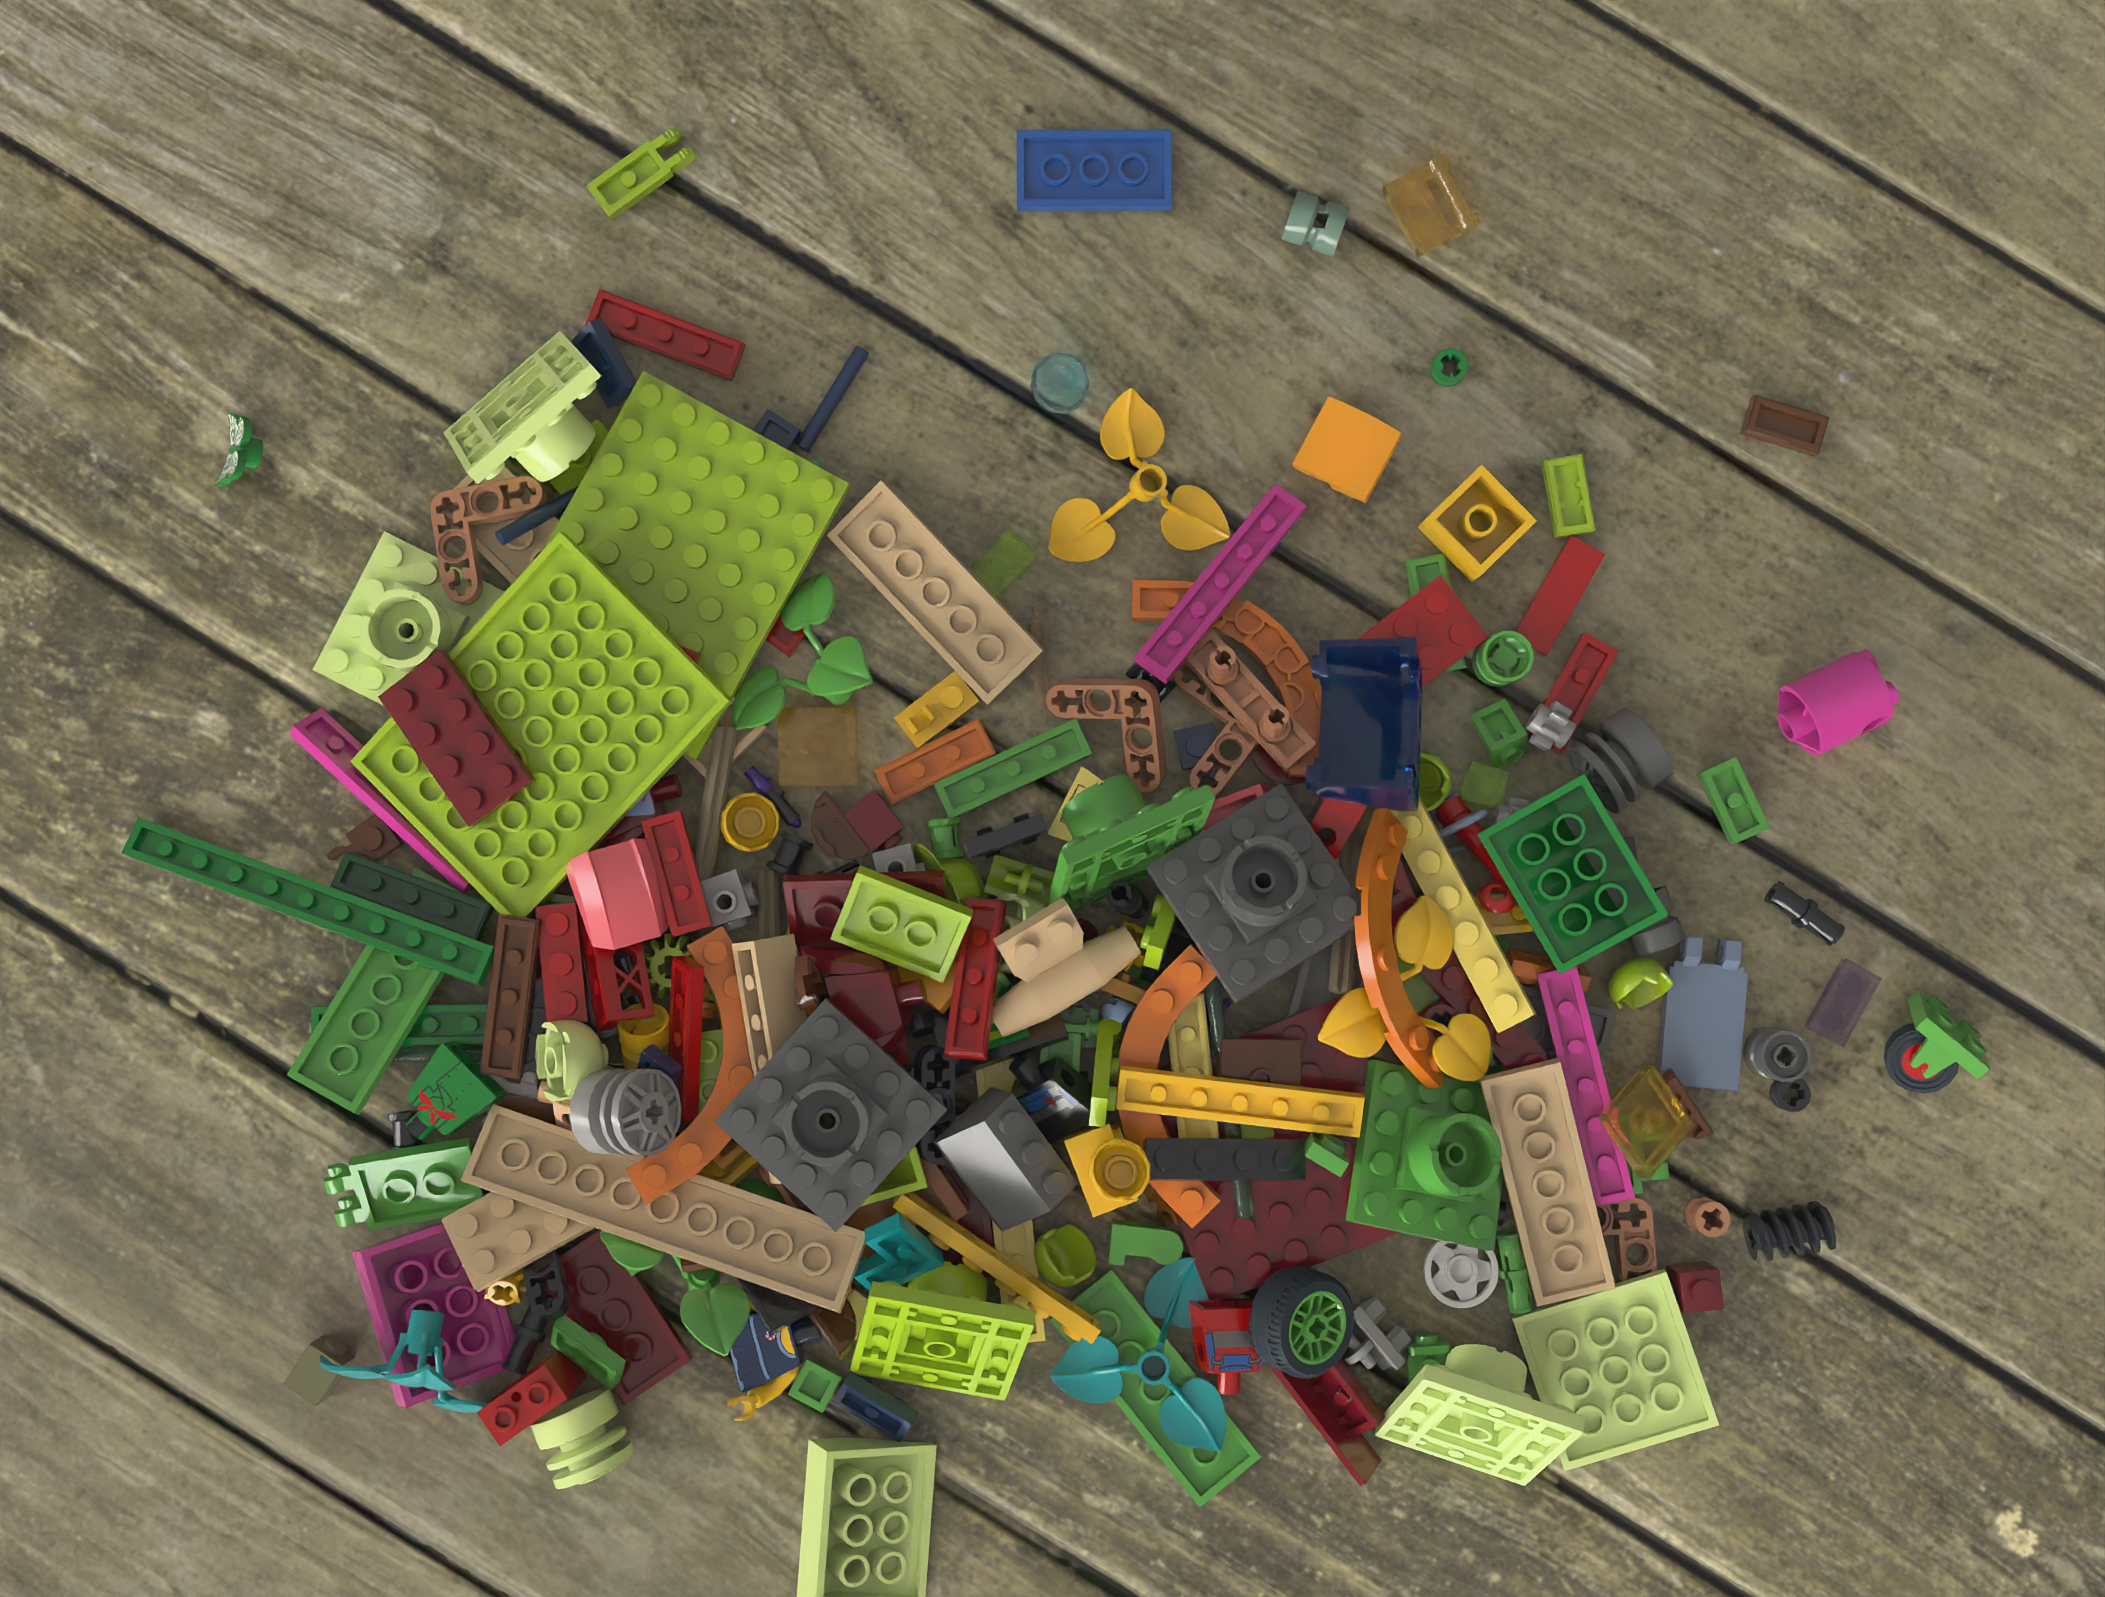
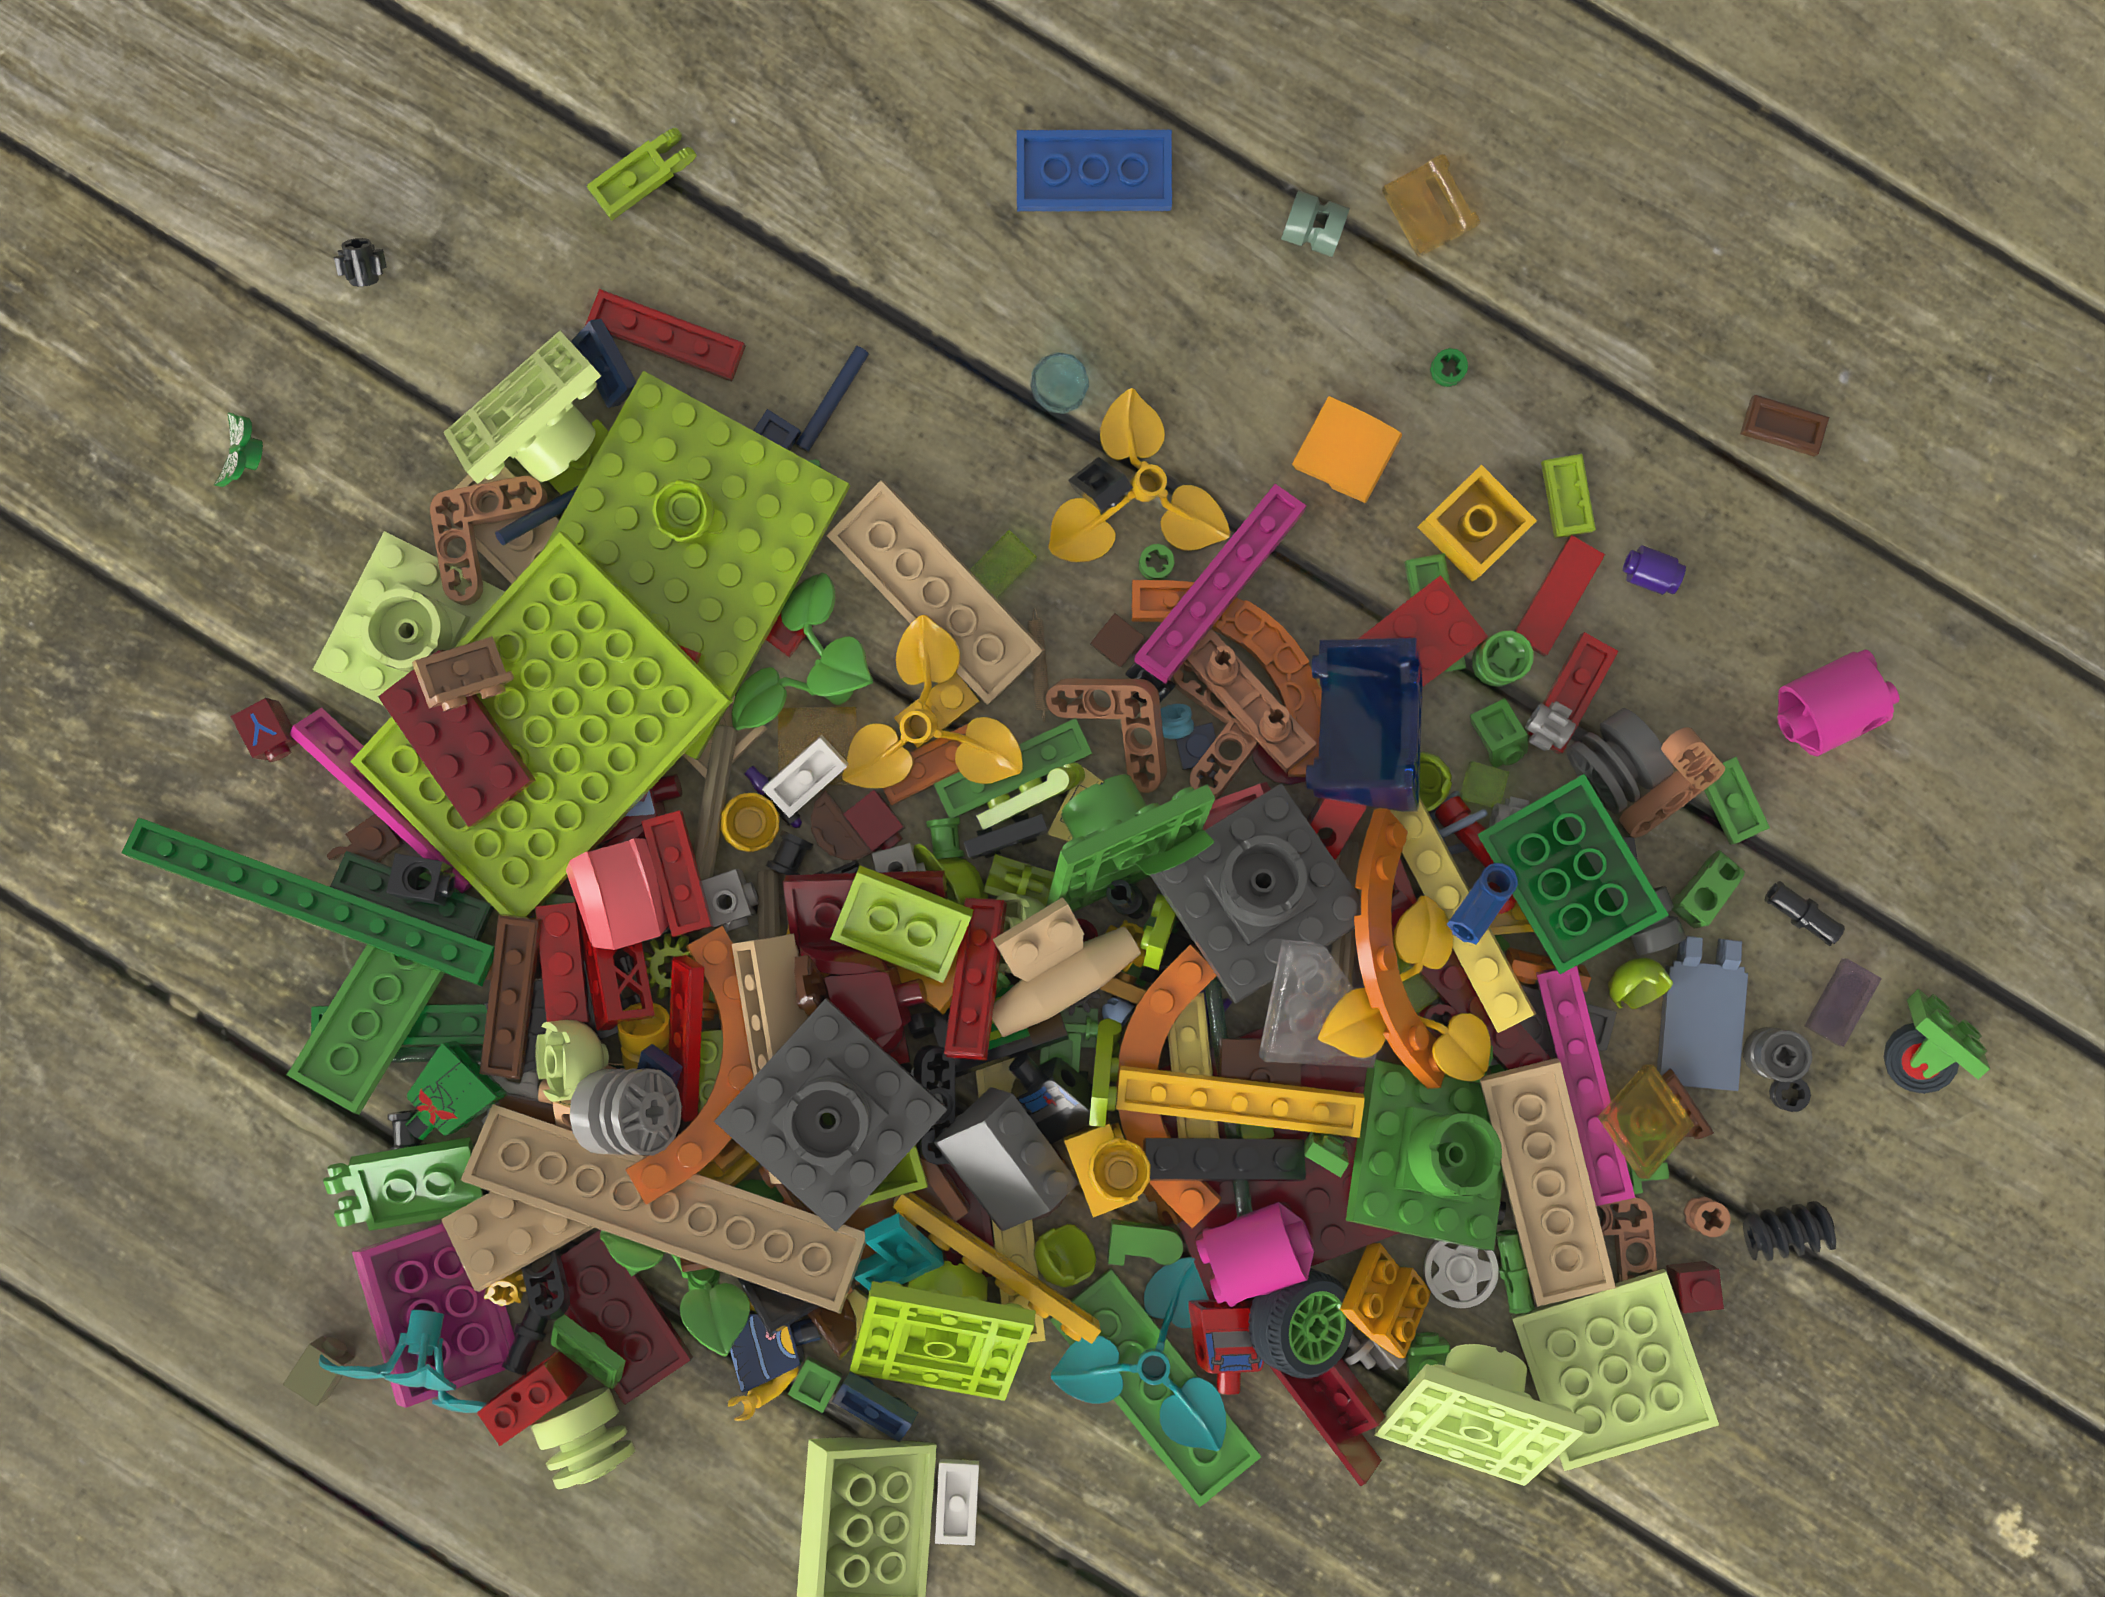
none -> dark red brick [230,698,298,762]
none -> black gear [334,238,387,287]
none -> black brick [386,853,456,906]
none -> medium nougat bracket [412,636,514,712]
none -> lime hair [653,479,714,542]
none -> white plate [762,735,848,818]
none -> yellow plant [842,615,1023,788]
none -> white plate [935,1459,979,1545]
none -> lime plate [977,762,1085,830]
none -> black plate [1068,457,1133,512]
none -> reddish brown tile [1090,613,1145,668]
none -> bright green sticker [1135,829,1214,875]
none -> bright green bush [1139,544,1175,580]
none -> medium azure bush [1161,704,1194,739]
none -> dark pink cylinder [1196,1202,1314,1307]
none -> clear plate [1259,940,1377,1068]
none -> light orange slope [1340,1243,1431,1358]
none -> blue piece [1447,863,1518,945]
none -> nougat beam [1619,727,1725,838]
none -> dark purple brick [1622,545,1686,595]
none -> bright green leg [1672,850,1745,929]

